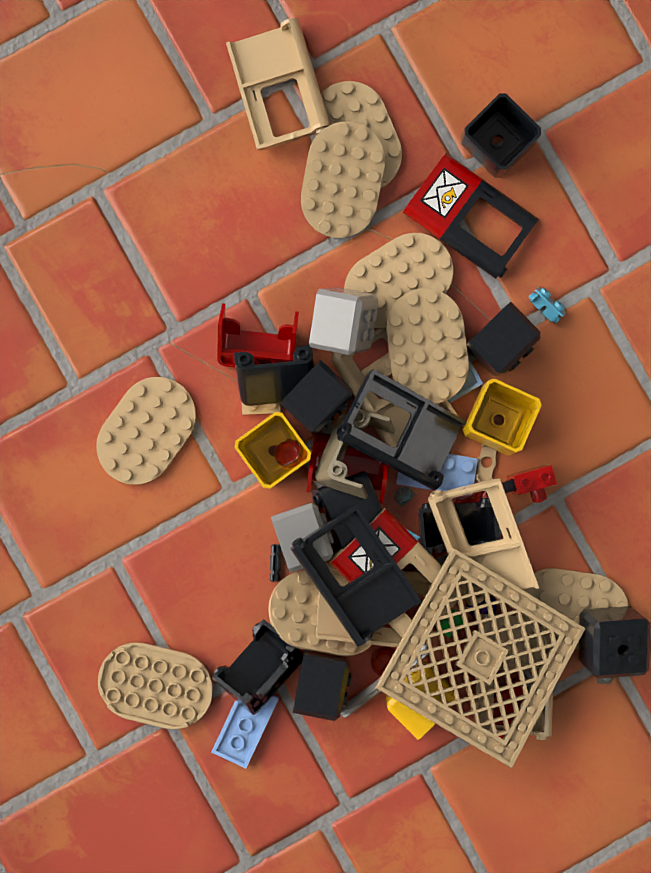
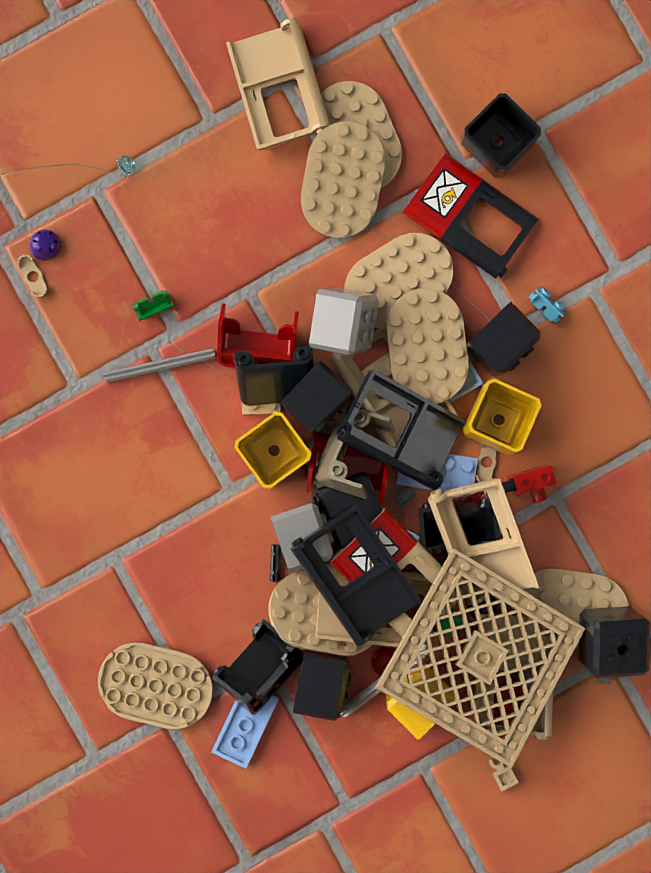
tan plate [97,377,196,485] -> none
clear red hair [274,439,304,468] -> none
none -> tan piece [17,255,47,298]
none -> dark purple helmet [29,229,61,261]
none -> light grey axle [104,348,216,383]
none -> clear light blue plate [115,155,136,178]
none -> green hinge [132,290,174,321]
none -> tan plate [488,758,519,791]

